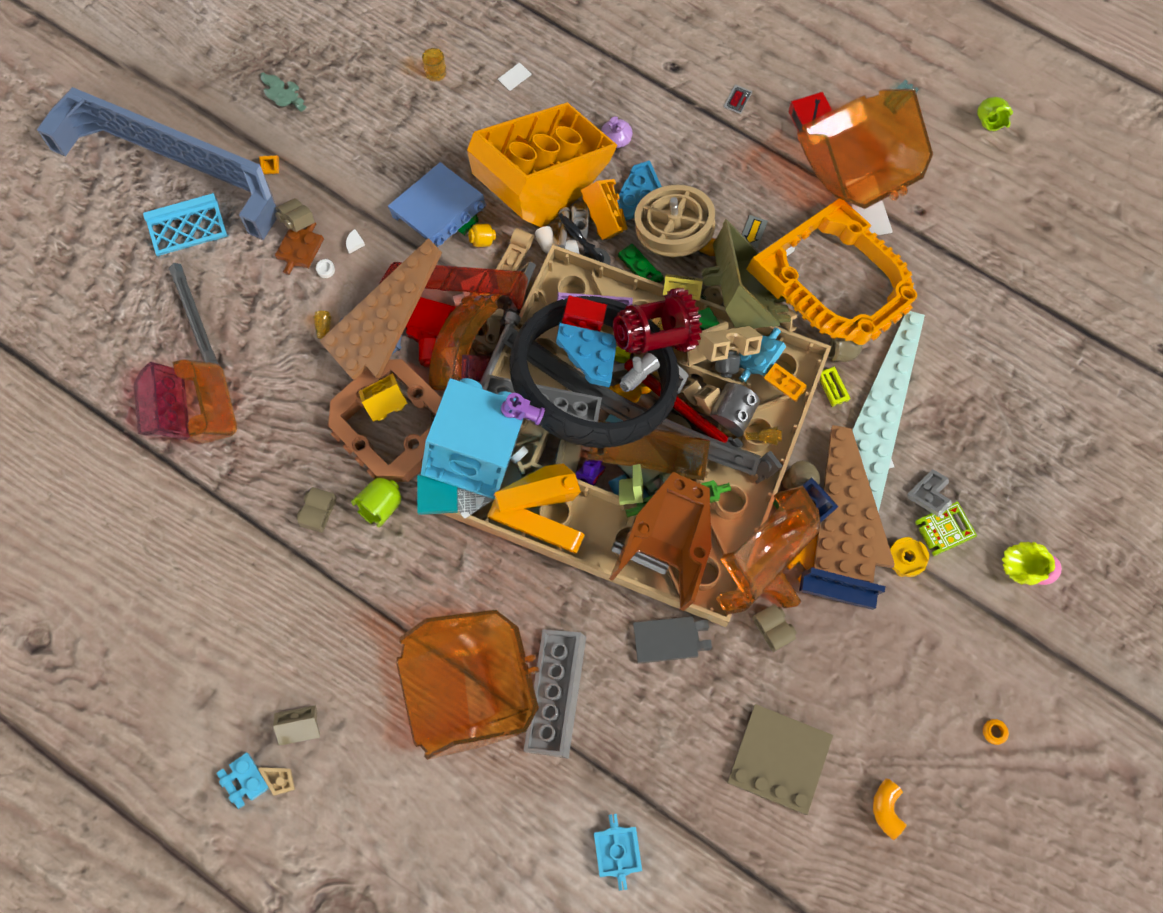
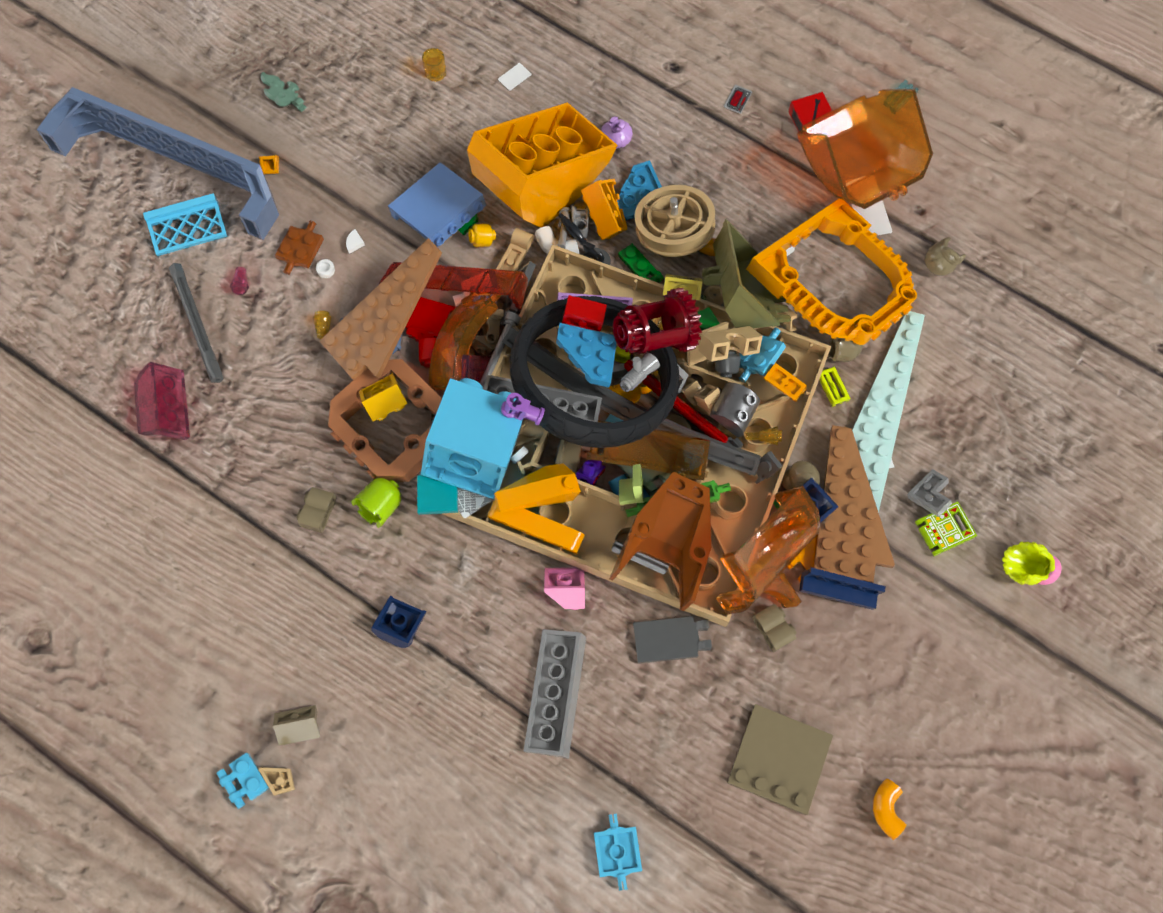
clear orange windscreen [173,359,237,444] -> none
dark tan brick [275,198,315,232] -> none
clear orange windscreen [396,610,539,760] -> none
sticker [742,215,768,249] -> none
yellow plate [890,537,929,577] -> none
lime hair [977,97,1013,131] -> none
light orange piece [983,719,1009,745] -> none
none -> clear pink cone [230,267,249,295]
none -> dark blue slope [371,596,426,648]
none -> bright pink slope [544,567,585,610]
none -> dark tan hair [925,237,966,276]

